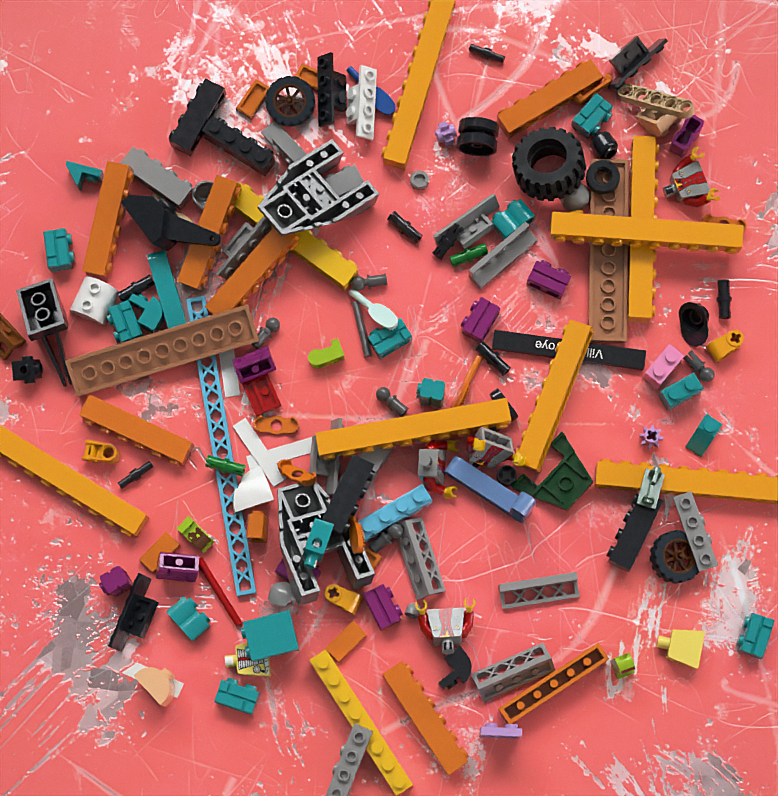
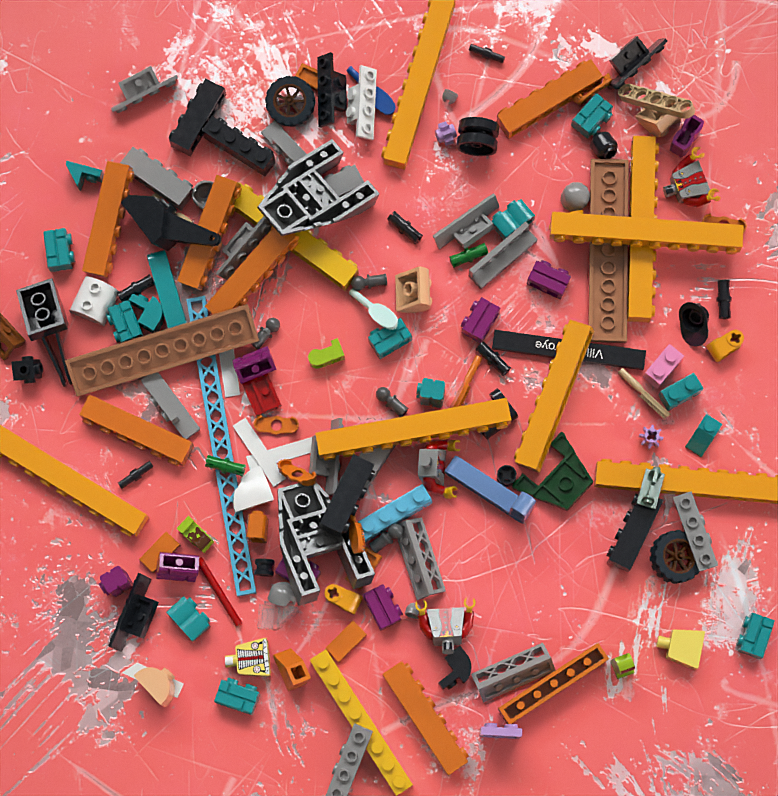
light orange piece [81,440,120,464] -> none
orange tile [236,79,270,120] -> none
teal brick [240,610,299,662] -> none
teal torso [302,518,334,569] -> none
flat silver bar [352,301,372,357] -> none
light grey tile [410,170,429,190] -> none
black pin [432,223,464,260] -> none
torso [466,427,526,468] -> none
light grey fence [498,572,580,610] -> none
black tyre [512,127,586,201] -> none
black tyre [586,160,620,194] -> none
dark grey pin [683,350,715,382] -> none
none -> light grey bracket [110,66,178,113]
none -> light grey bracket [141,372,200,439]
none -> black wheel [254,559,275,577]
none -> orange slope [273,648,311,692]
none -> light nougat brick [395,266,432,313]
none -> light grey hinge [442,89,458,104]
none -> tan piece [618,368,671,419]

